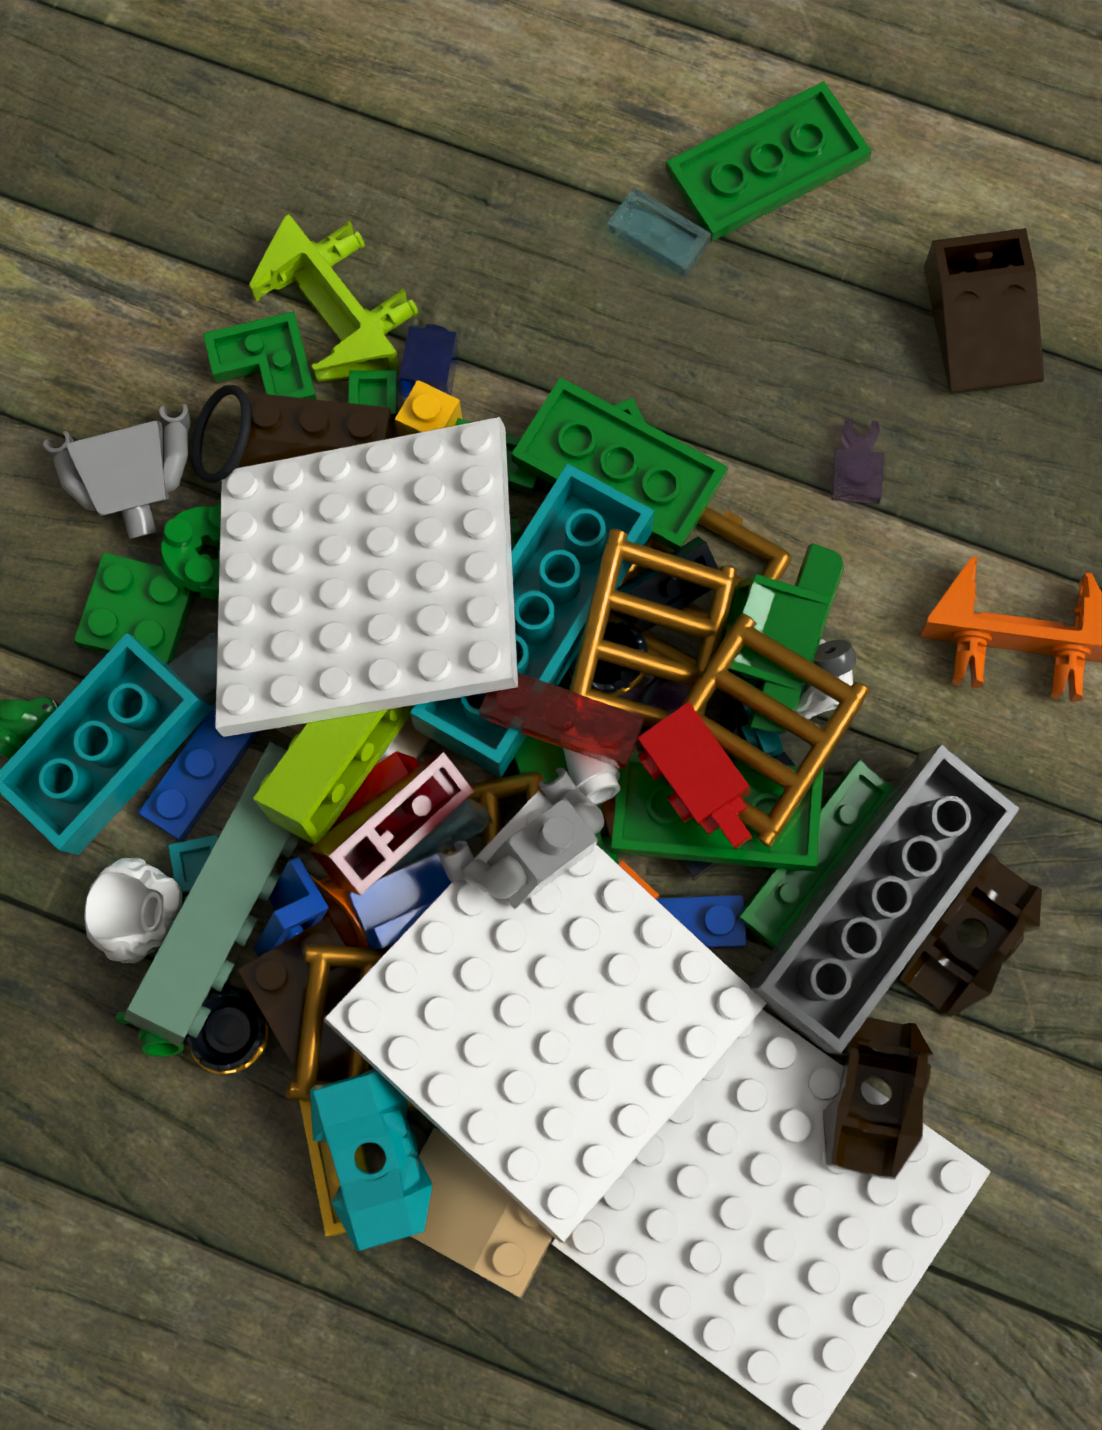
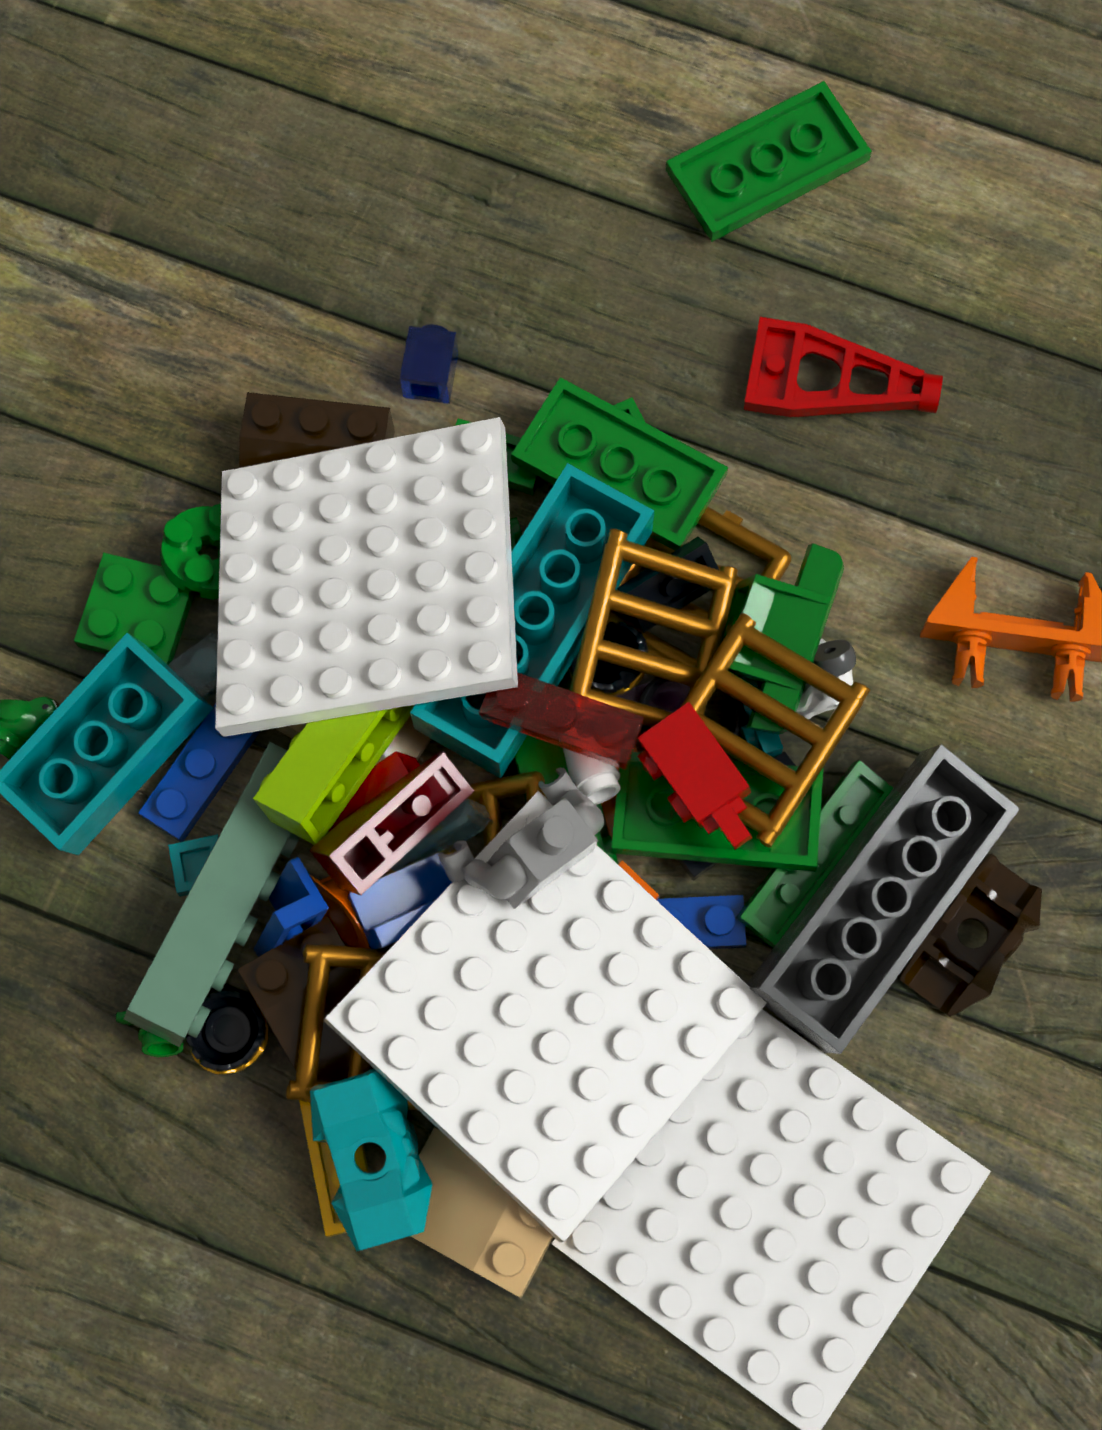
light grey torso [43,404,191,539] -> none
white hair [84,858,182,963] -> none
black tyre [191,385,252,483] -> none
green plate [203,311,317,400] -> none
lime hose [249,214,419,382] -> none
green plate [348,370,398,421] -> none
yellow brick [395,380,462,437] -> none
clear light blue plate [608,187,711,277] -> none
dark brown piece [823,1017,933,1180] -> none
clear purple plate [831,418,884,504] -> none
dark brown slope [924,228,1044,394] -> none
none -> red plate [744,317,943,417]

